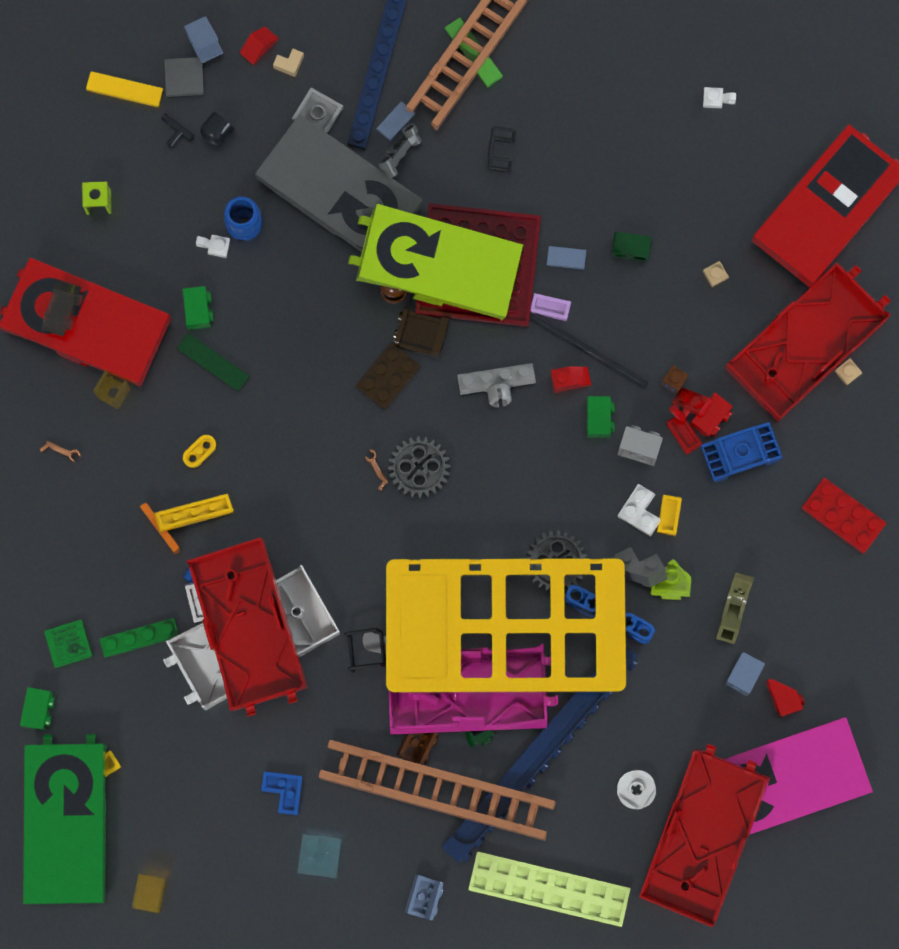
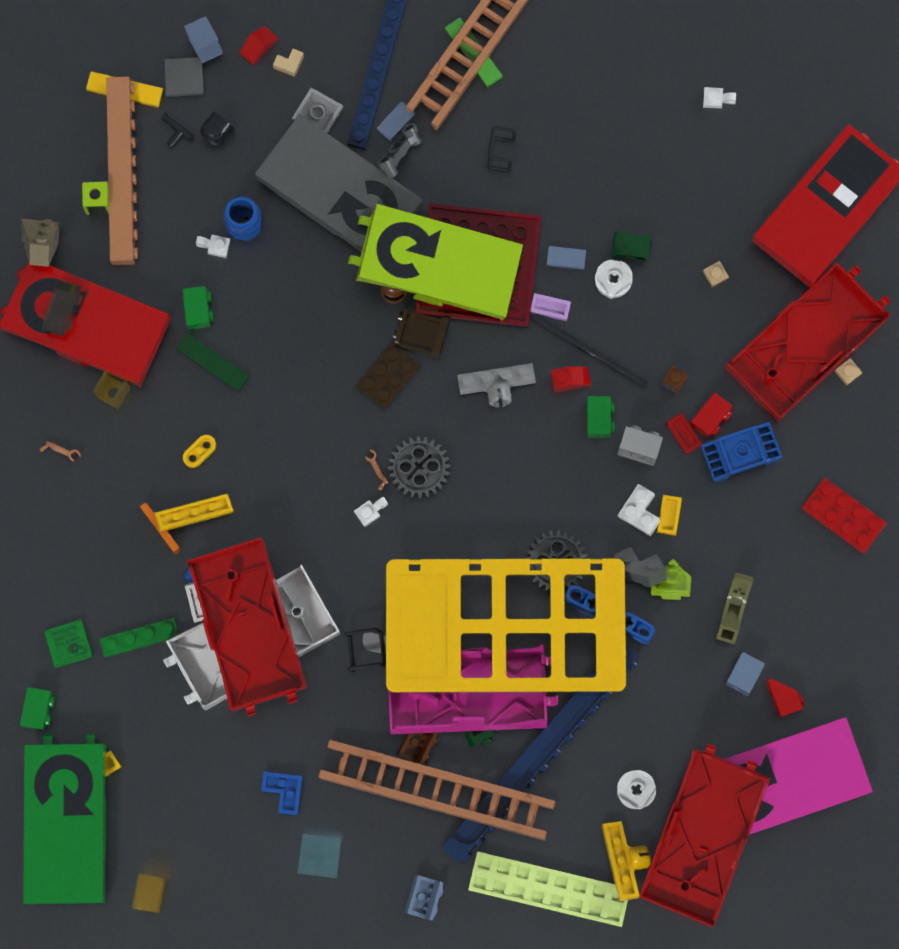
red plate [669,387,712,422] -> none
none -> dark tan wedge [22,219,59,267]
none -> nougat brick [106,77,138,265]
none -> white plate [354,497,389,527]
none -> white plate [595,260,633,299]
none -> yellow plate [601,821,651,901]

